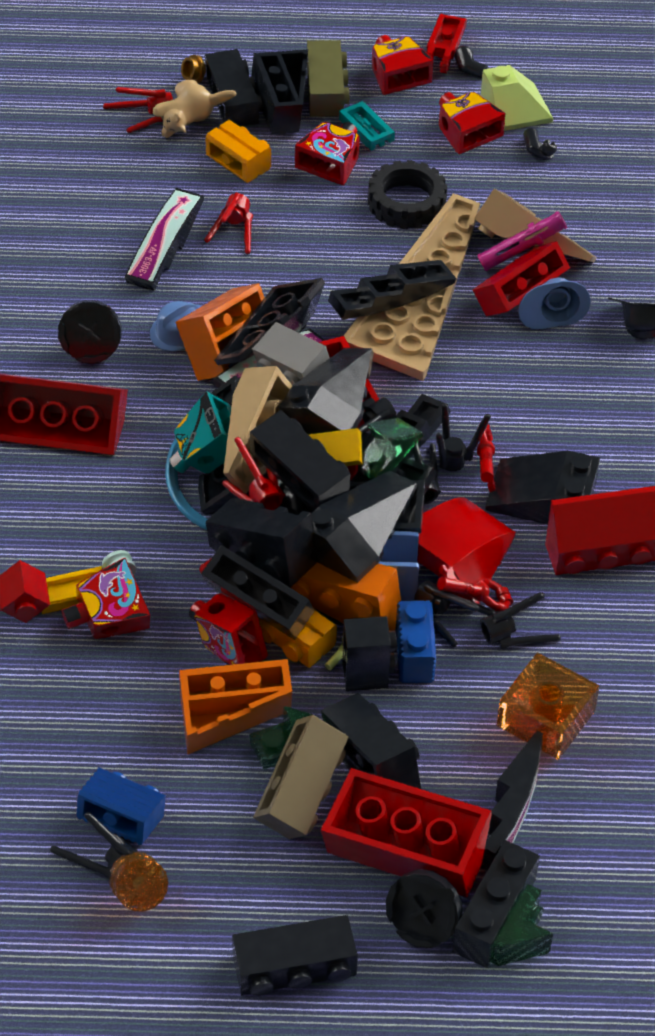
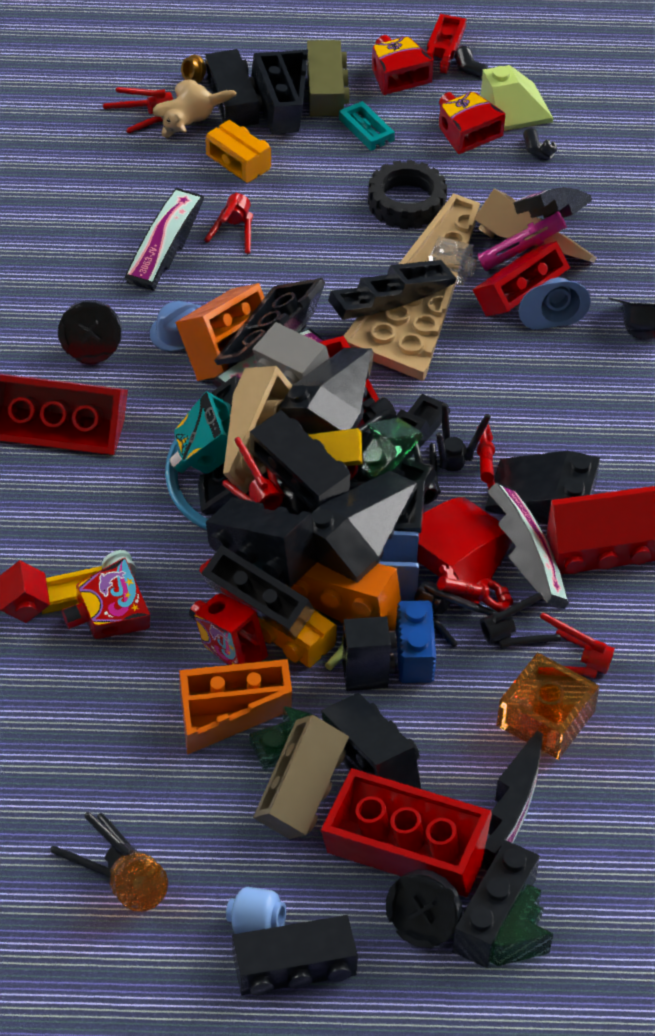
blue brick [76,767,166,845] -> none
red torso [295,122,360,186] -> none
none -> light blue head [226,887,286,934]
none -> clear bracket [429,236,477,286]
none -> slope [488,482,569,609]
none -> black slope [513,187,592,219]
none -> red plant [533,613,615,679]

